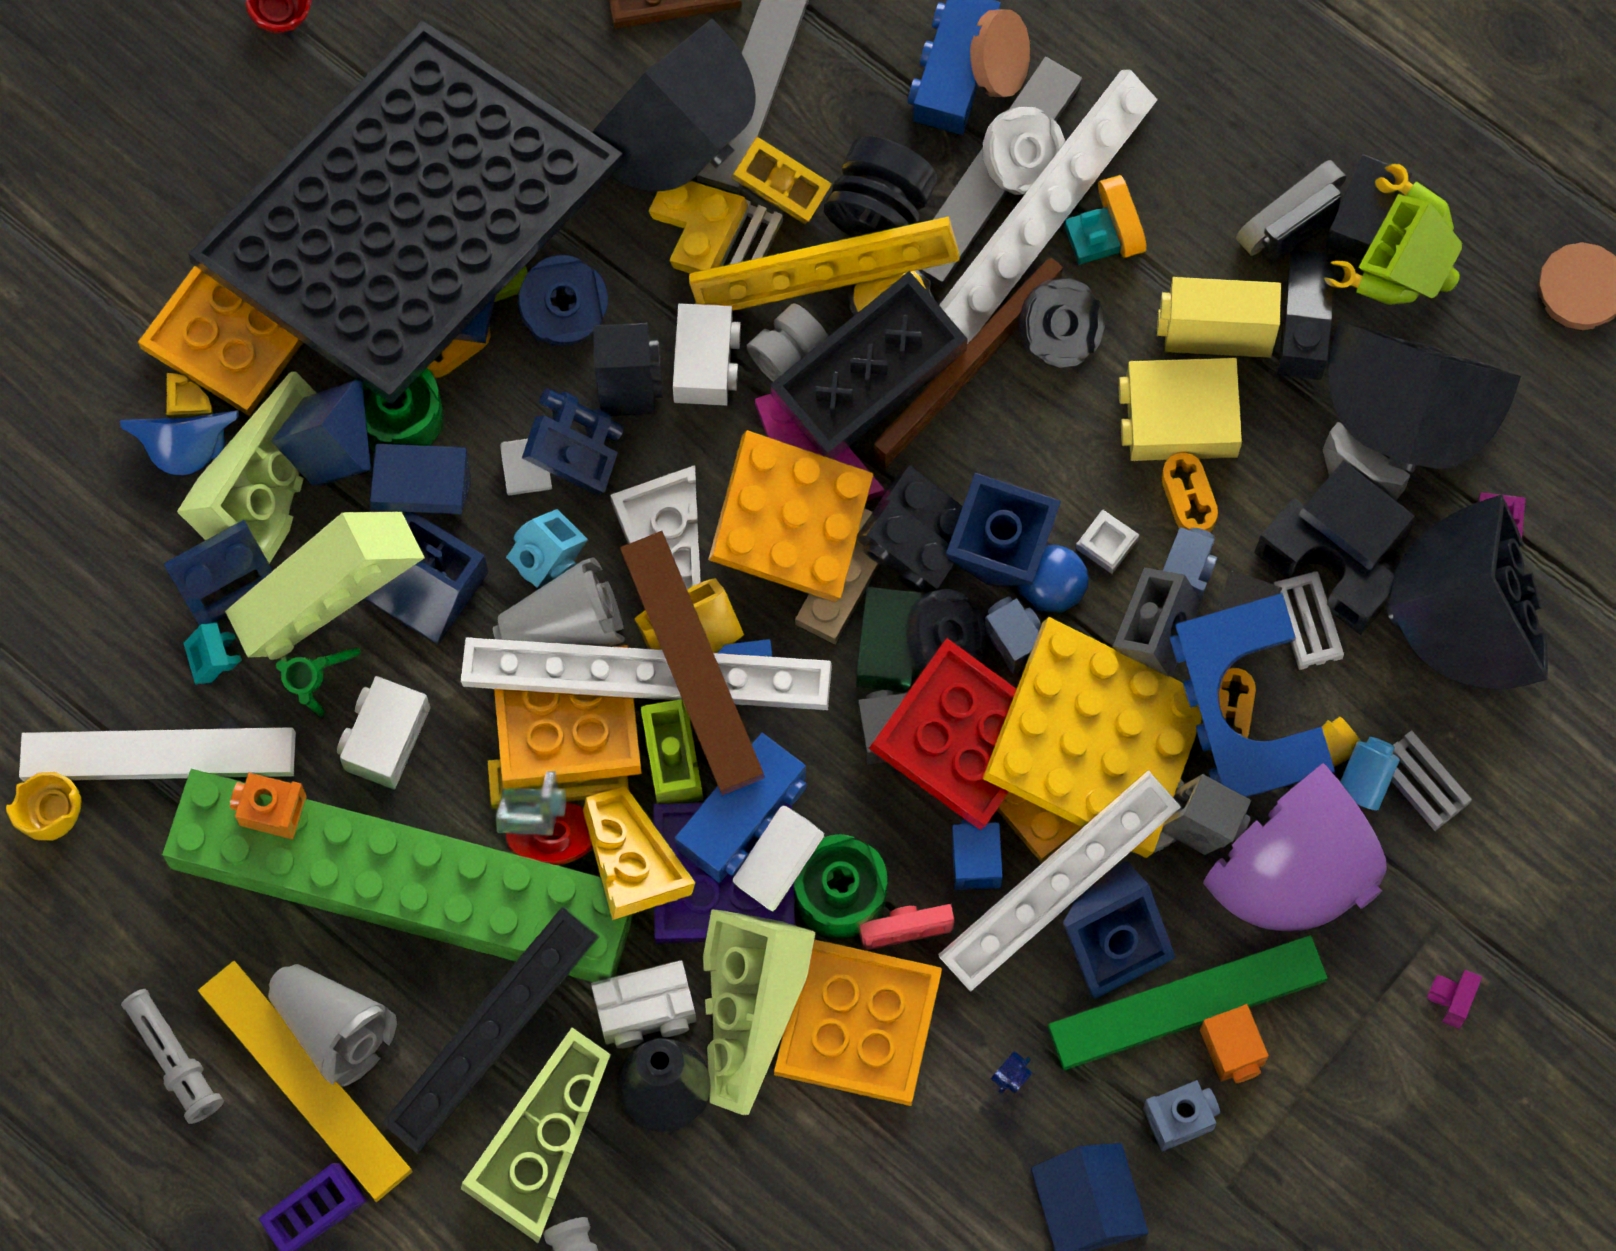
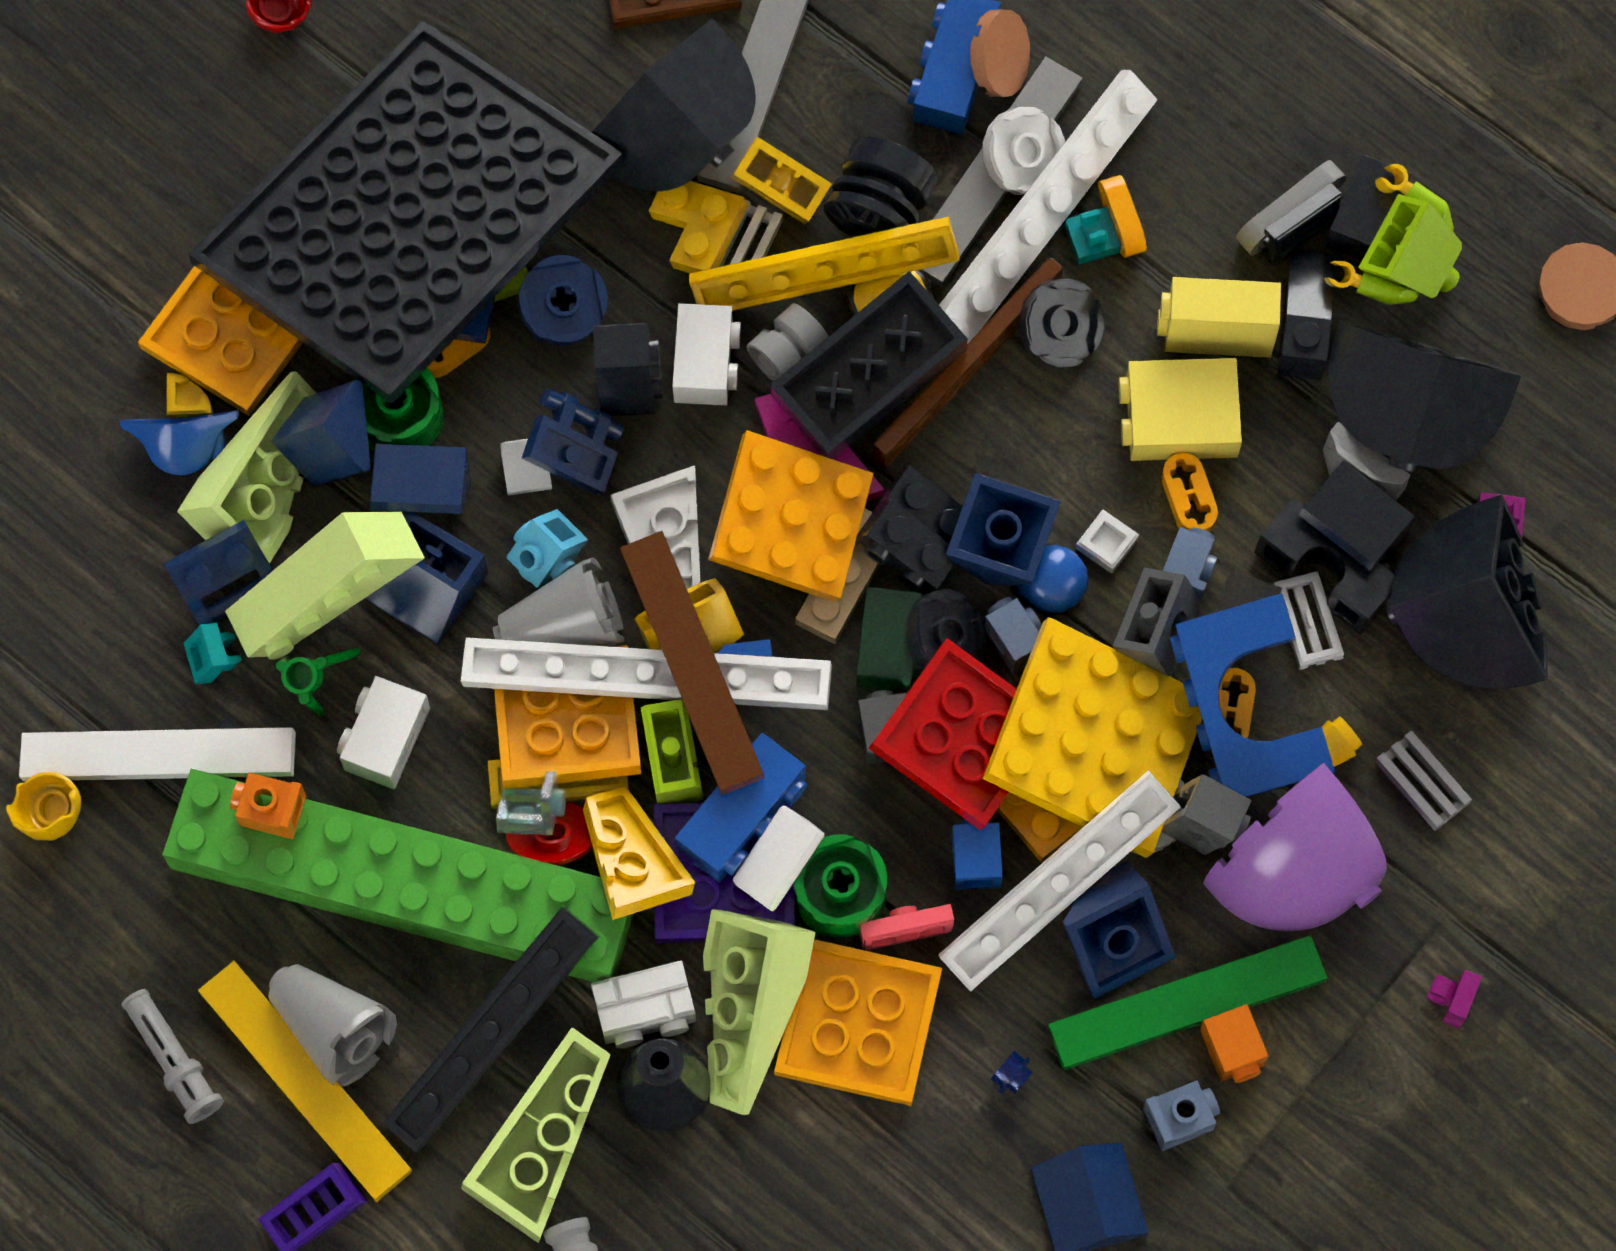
dark azure brick [1340,736,1400,810] -> none

